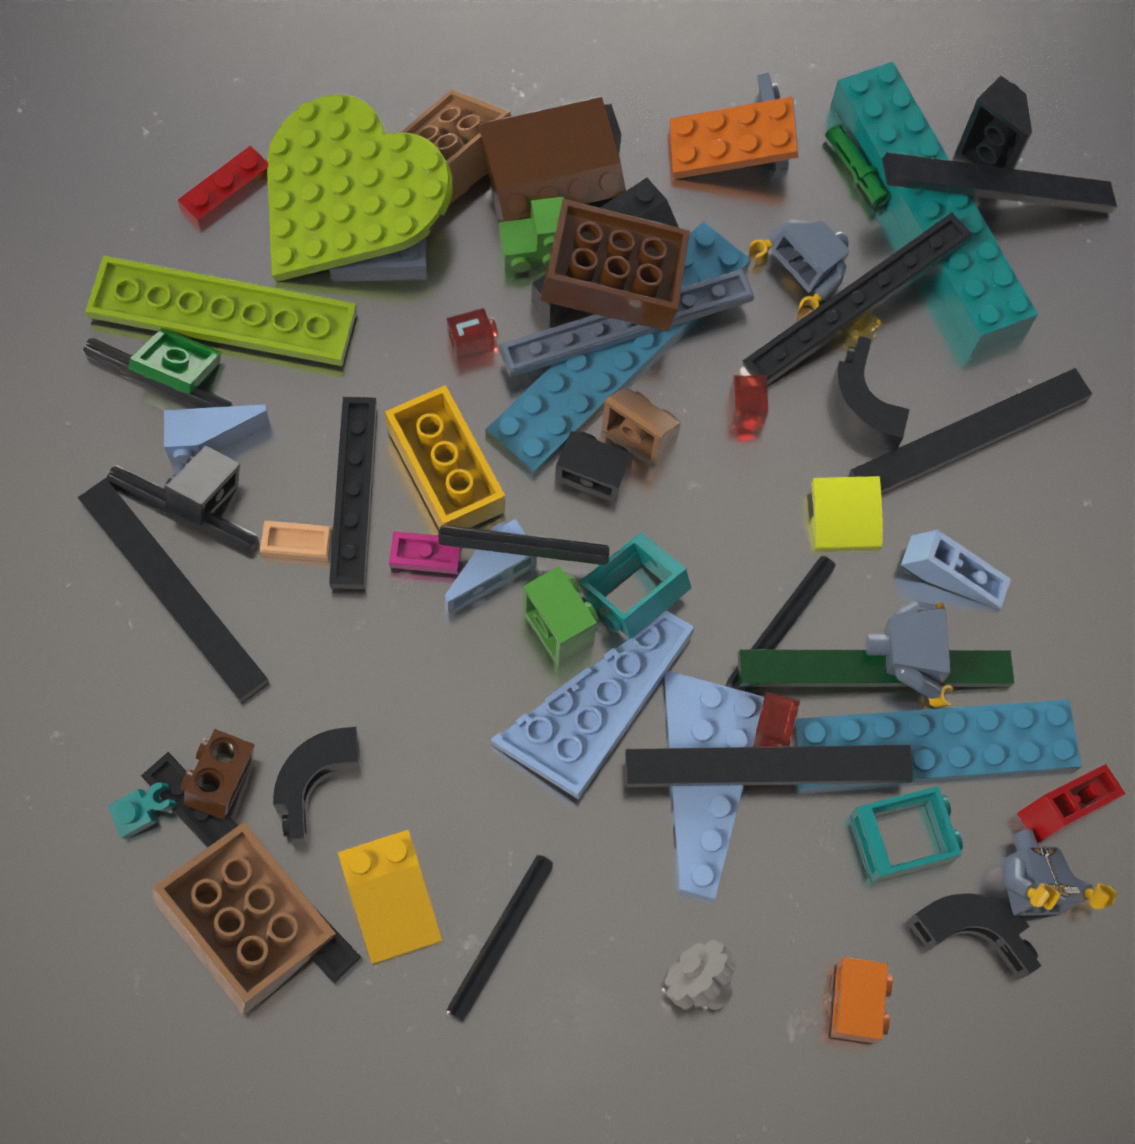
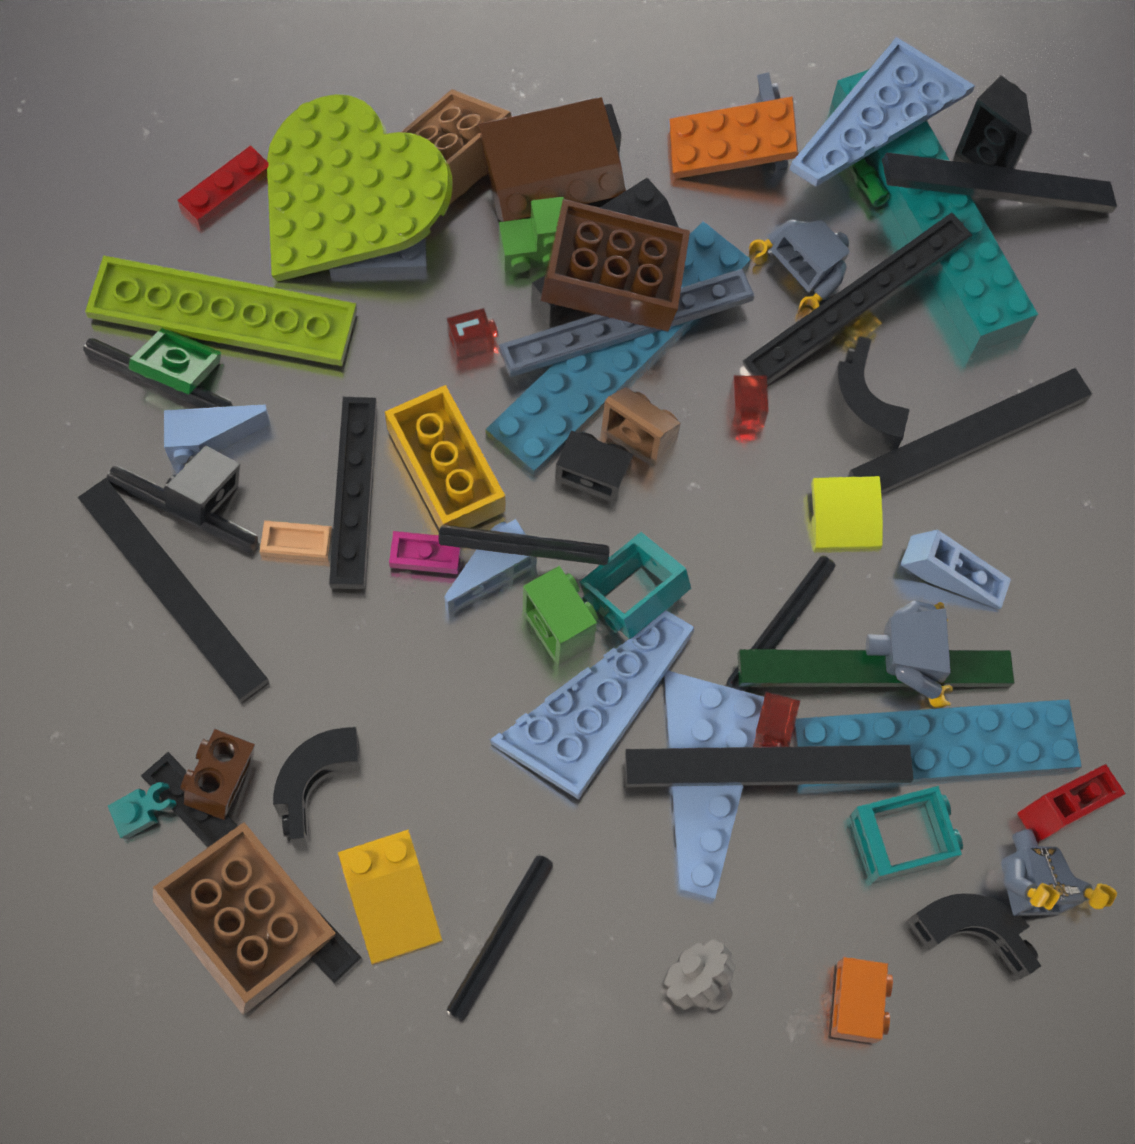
none -> light blue wing [789,37,975,187]

